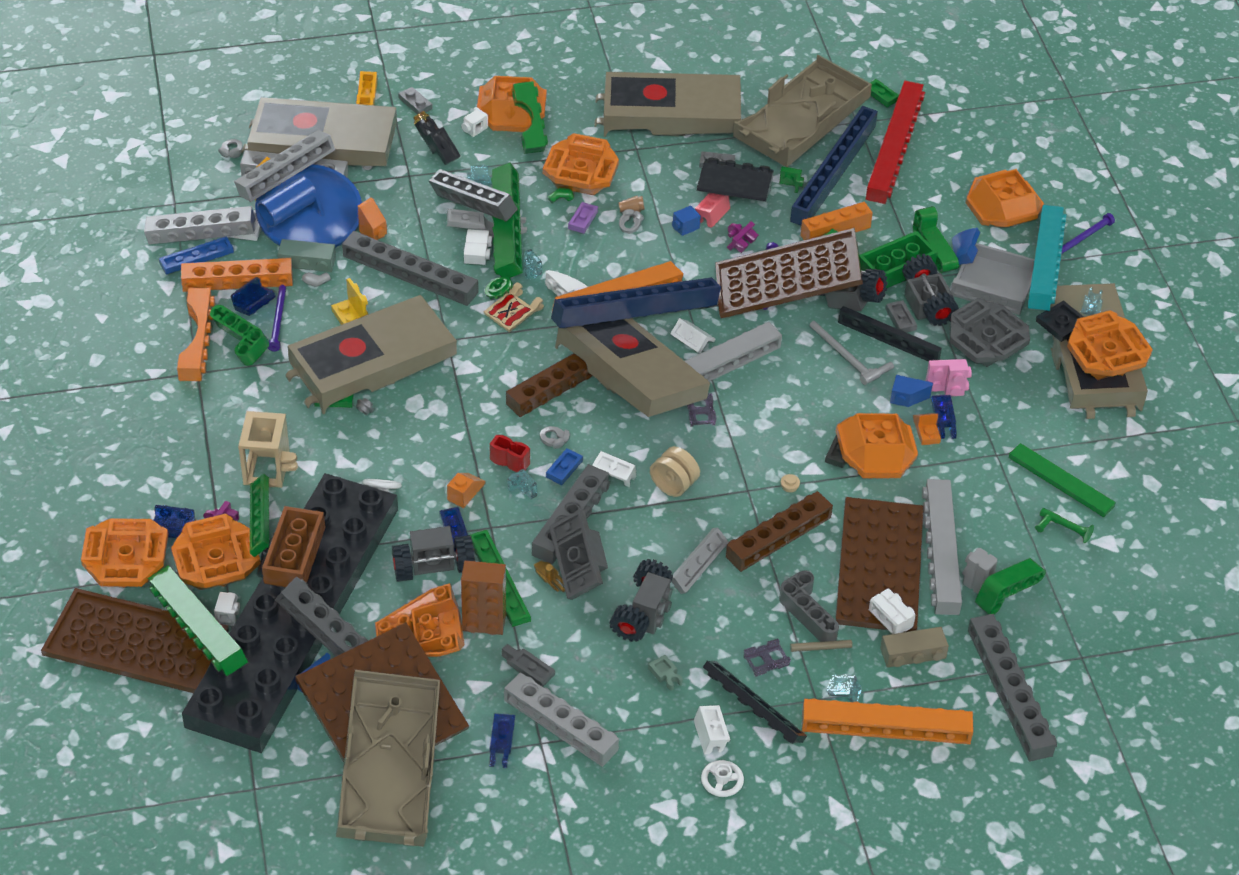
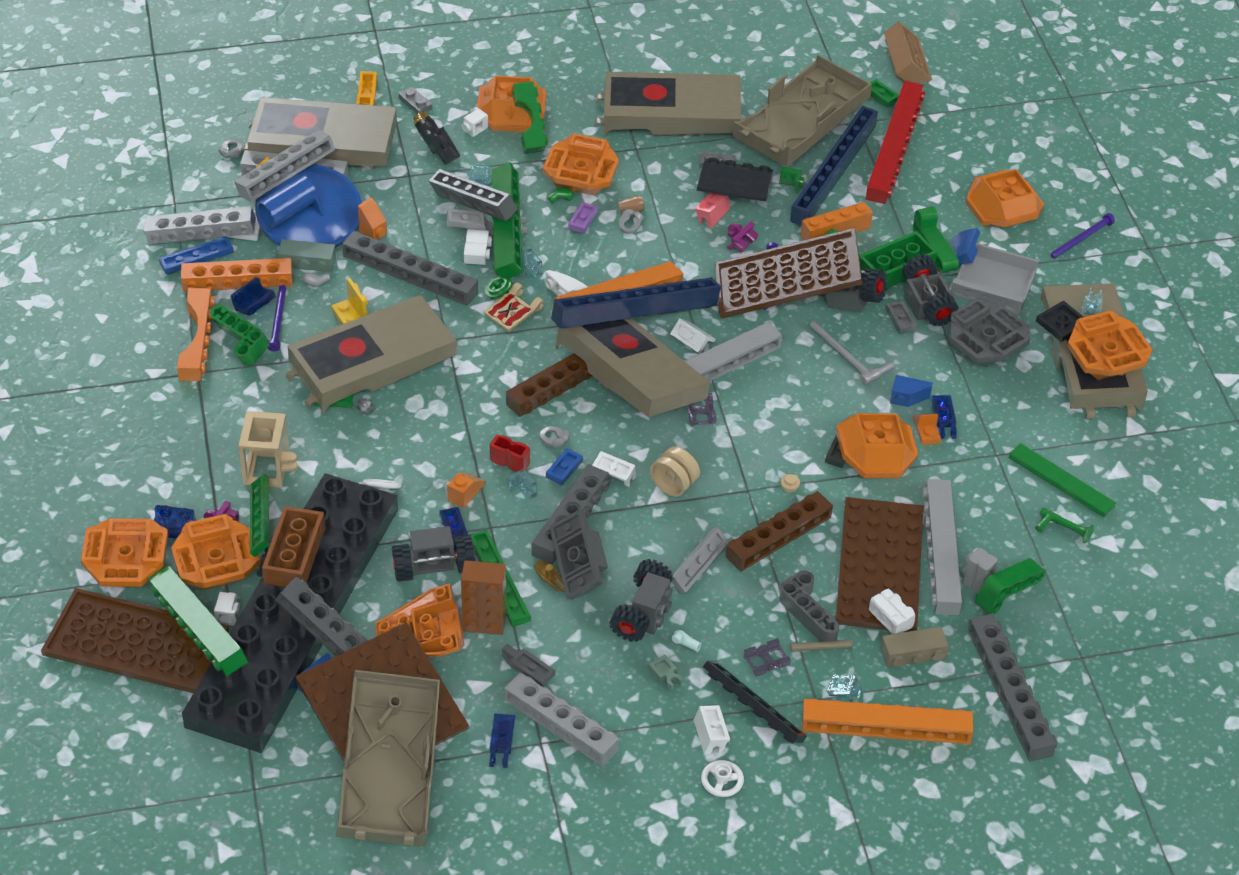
blue brick [672,205,701,236] -> none
black plate [838,306,942,362] -> none
bright pink plate [925,359,972,396] -> none
teal brick [1028,205,1067,311] -> none
none -> light aqua arm [672,630,702,652]
none -> medium nougat slope [884,21,932,82]

